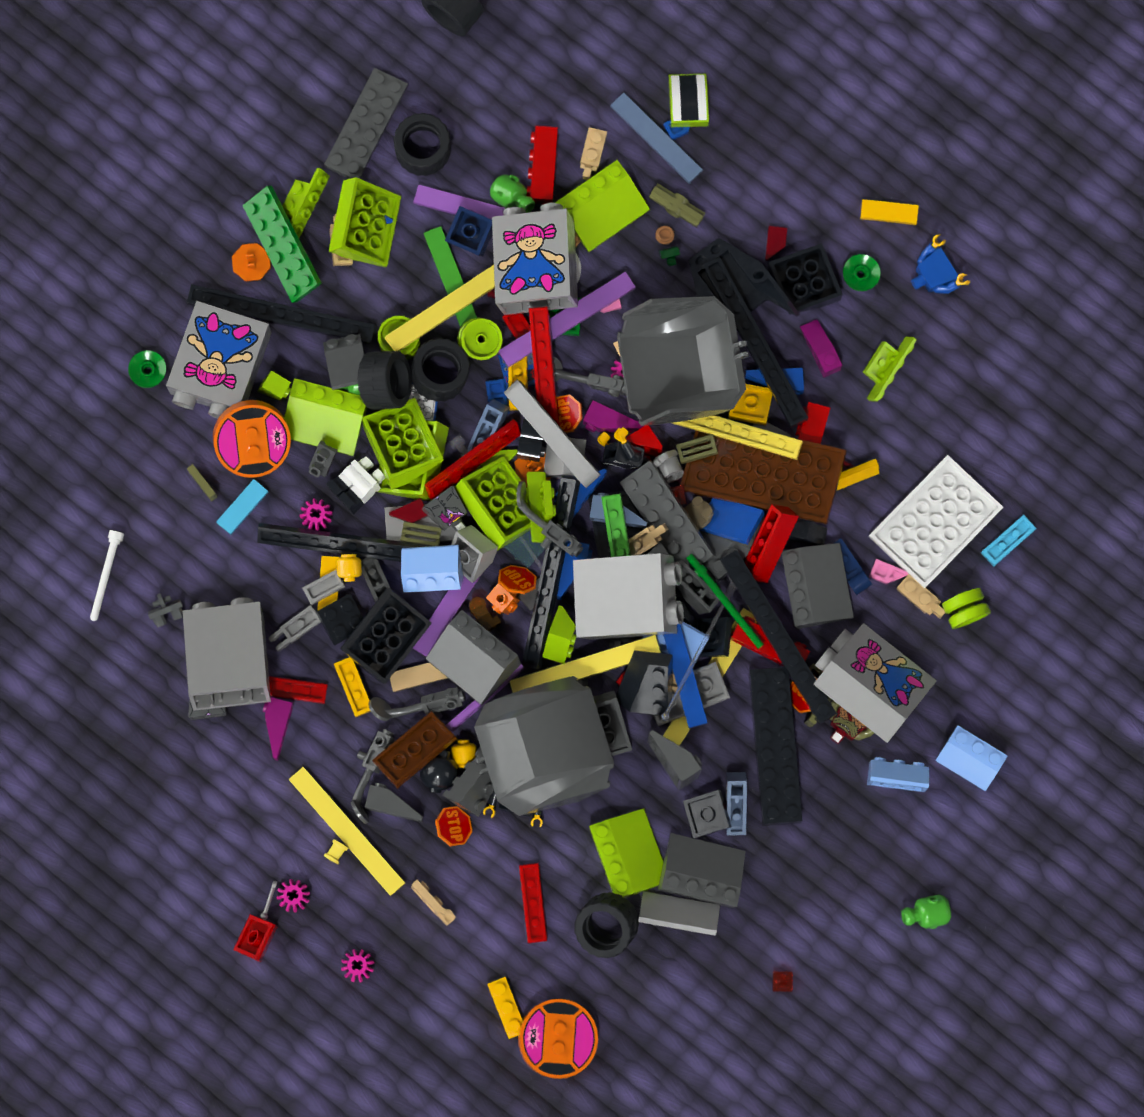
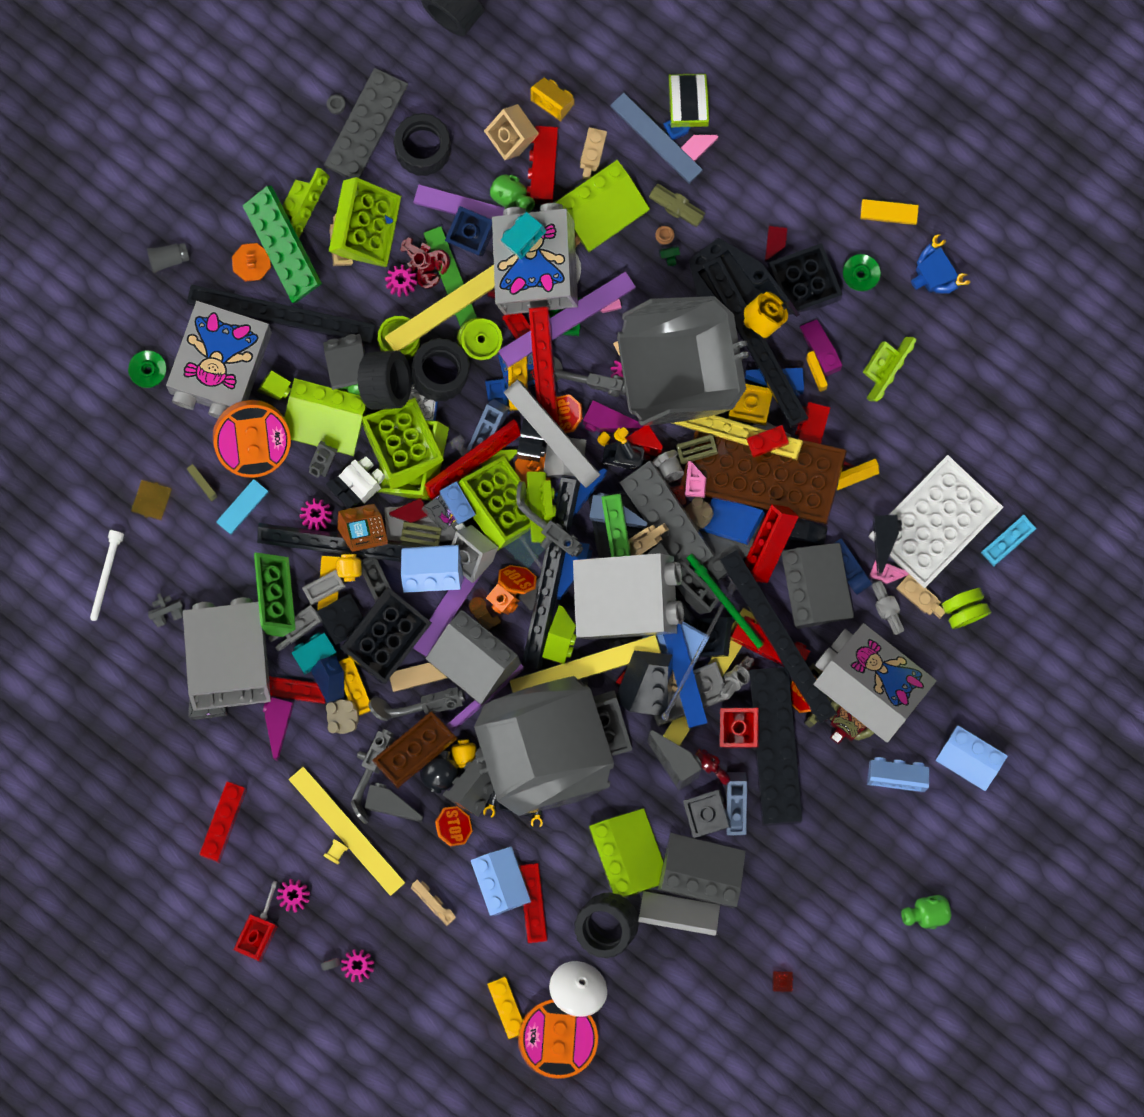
none -> clear yellow piece [131,480,172,521]
none -> dark grey plant [147,243,189,274]
none -> red brick [199,781,247,863]
none -> bright green slope [254,552,295,637]
none -> teal brick [292,633,337,675]
none -> dark blue slope [310,655,344,703]
none -> dark grey tile [320,958,341,971]
none -> dark tan piece [326,700,359,734]
none -> dark grey tile [327,95,346,115]
none -> dark orange slope [338,504,388,552]
none -> dark pink gear [385,265,417,298]
none -> dark red animal [400,237,450,289]
none -> medium blue plate [439,481,476,525]
none -> light blue slope [471,847,532,916]
none -> tan brick [484,104,539,161]
none -> teal brick [501,212,547,259]
none -> yellow slope [531,78,574,122]
none -> white dish [549,961,607,1017]
none -> bright pink tile [681,135,718,162]
none -> bright pink tile [685,461,707,498]
none -> dark red animal [696,749,731,785]
none -> light grey axle [720,656,754,700]
none -> red slope [720,708,759,748]
none -> yellow brick [744,292,788,338]
none -> red plate [746,425,789,458]
none -> yellow tile [806,351,828,392]
none -> light grey axle [871,581,904,635]
none -> black slope [873,515,902,576]

